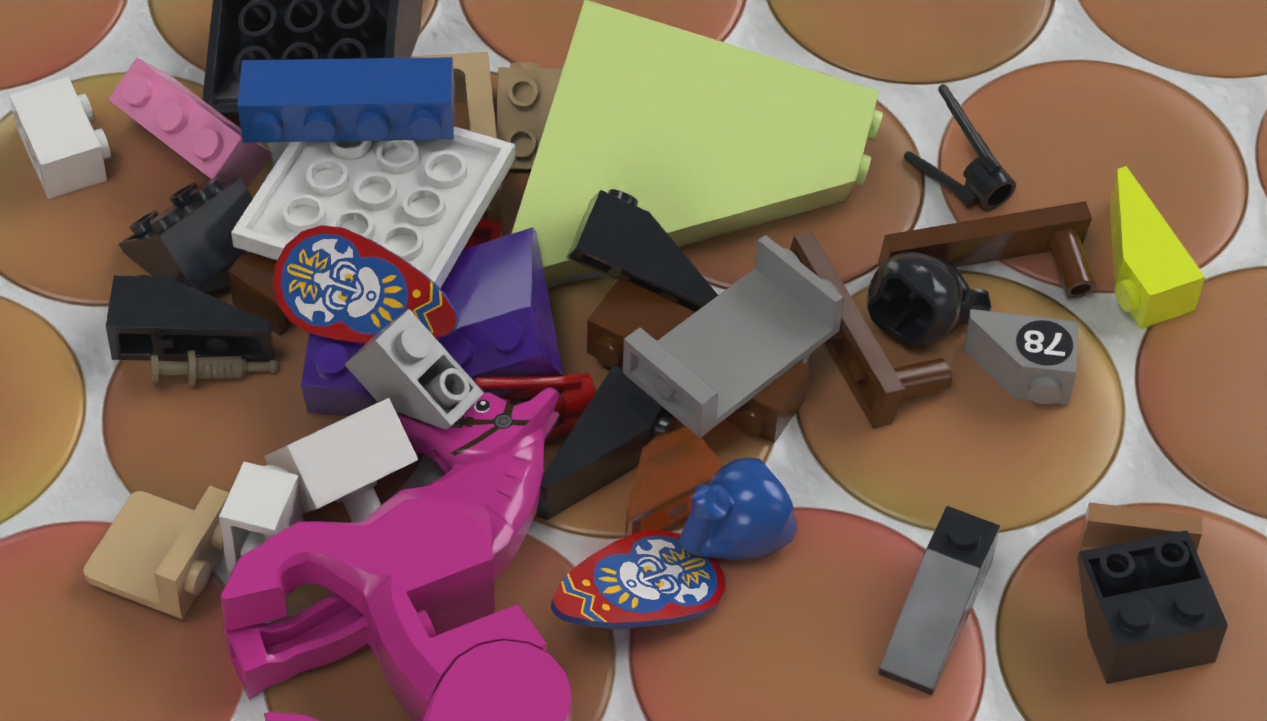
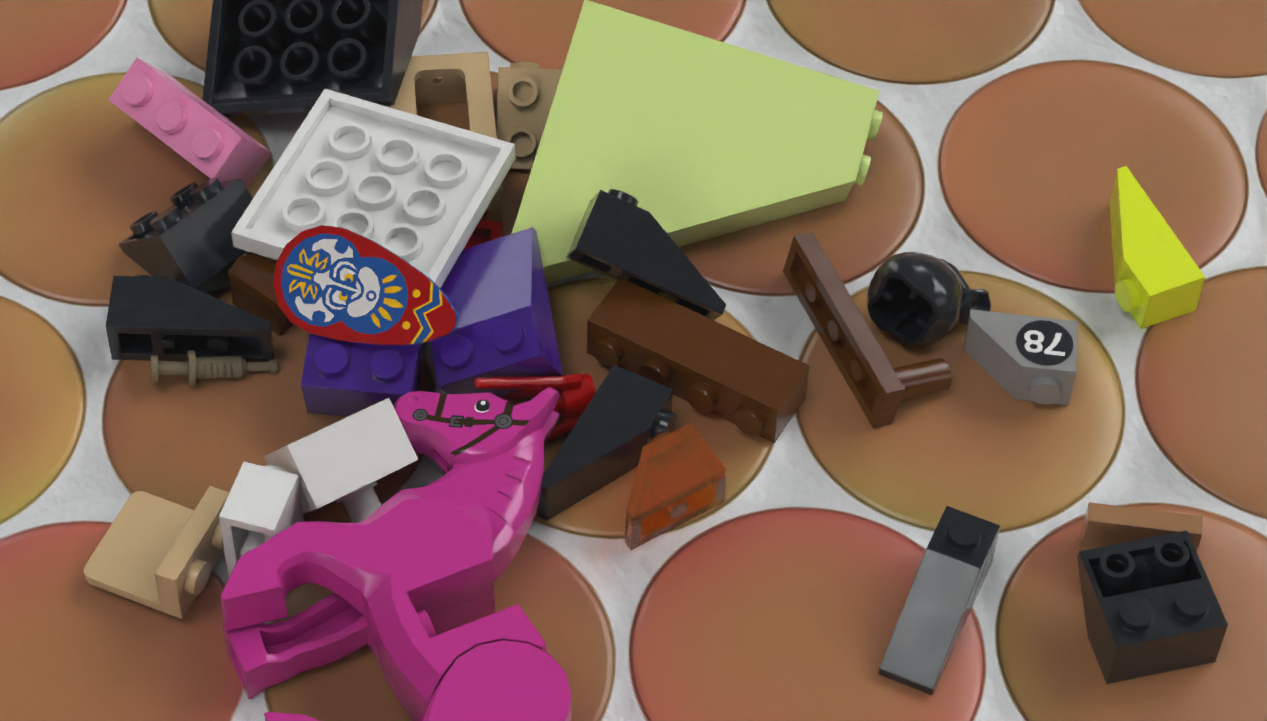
white brick [9,77,111,199] -> none
blue brick [237,57,455,143] -> none
light grey slope [344,309,484,430] -> none
shield [551,529,725,629] -> none
light grey panel [623,235,844,438] -> none
blue piece [680,458,798,559] -> none
reddish brown piece [878,201,1096,298] -> none
black plant [904,84,1016,210] -> none

